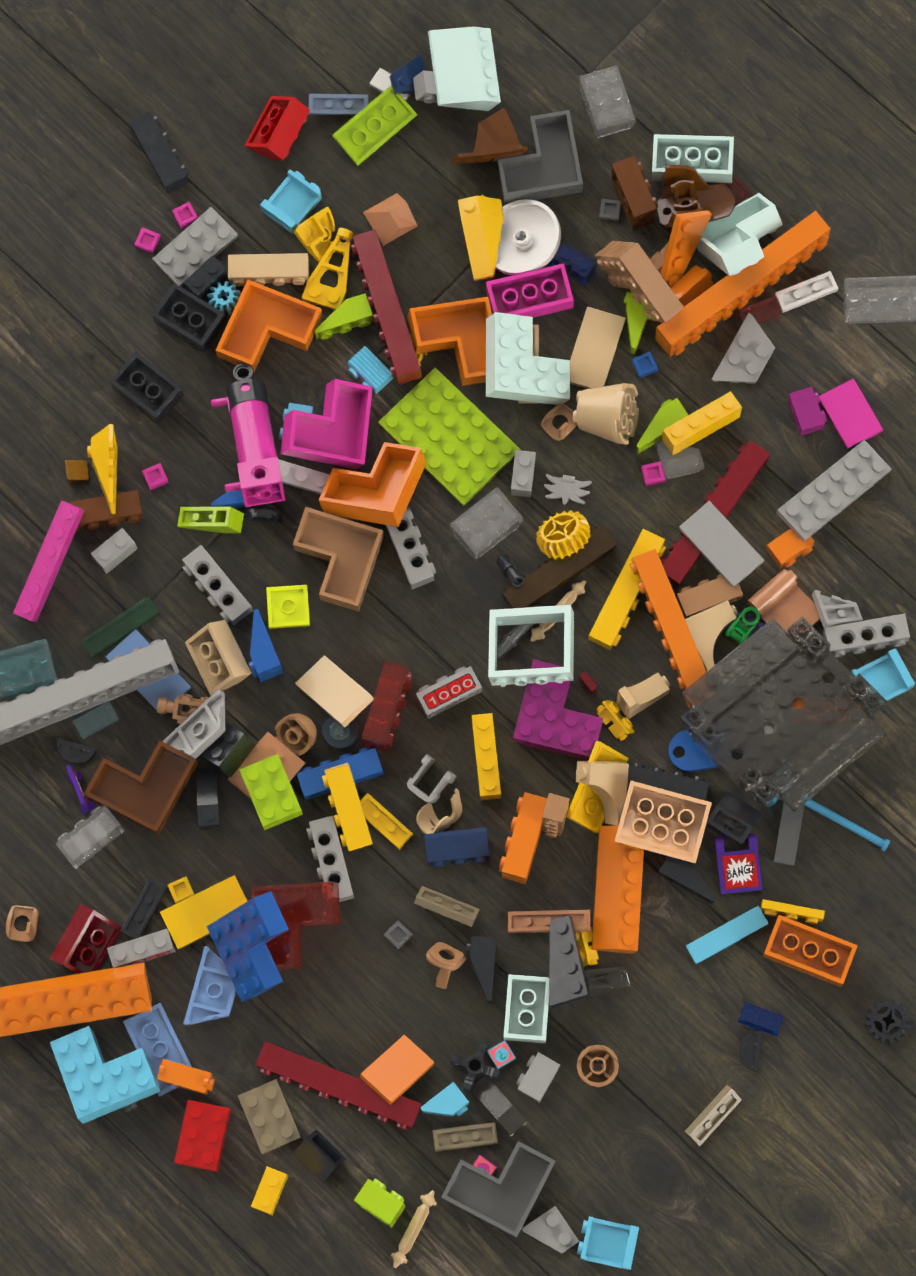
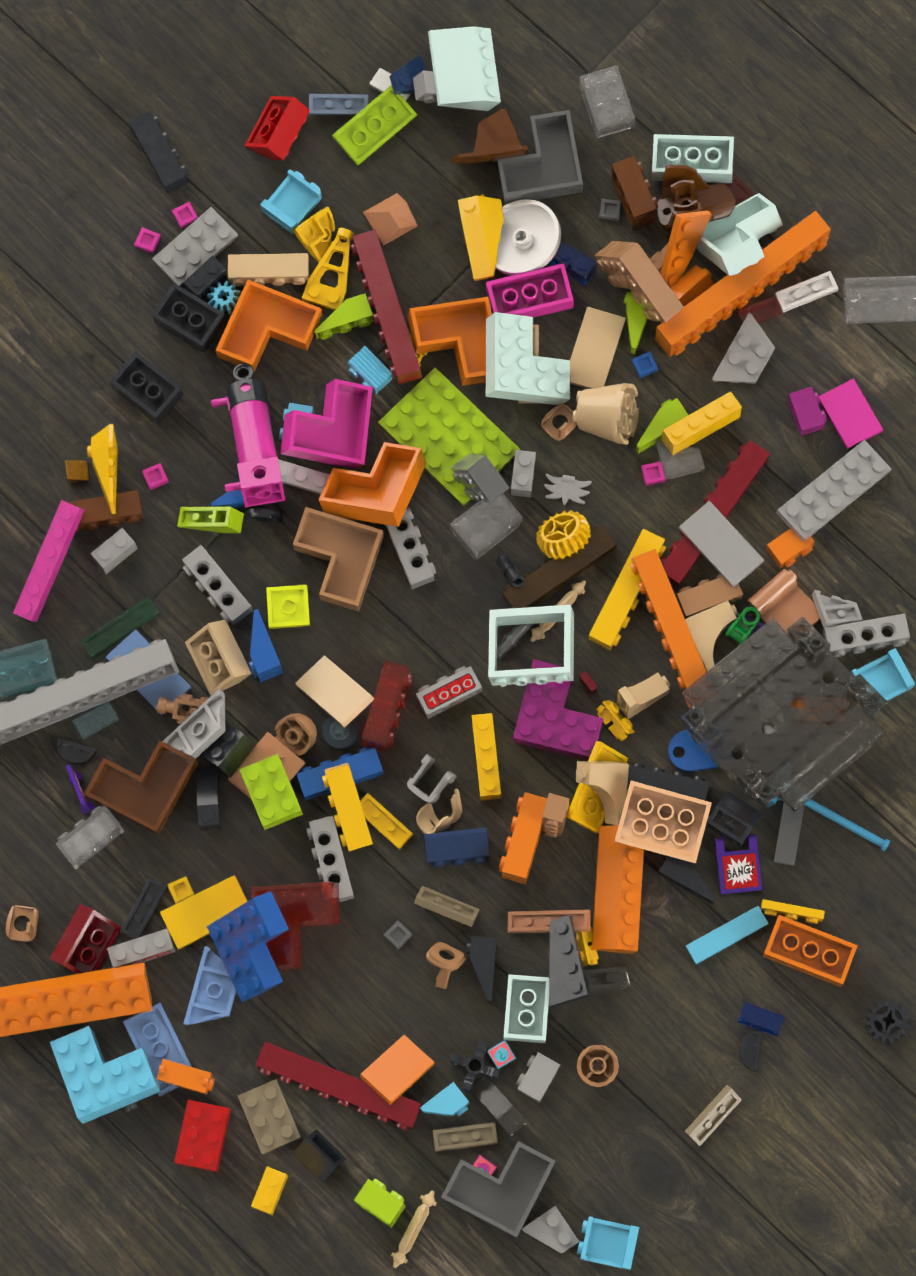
none -> dark grey brick [451,453,509,503]

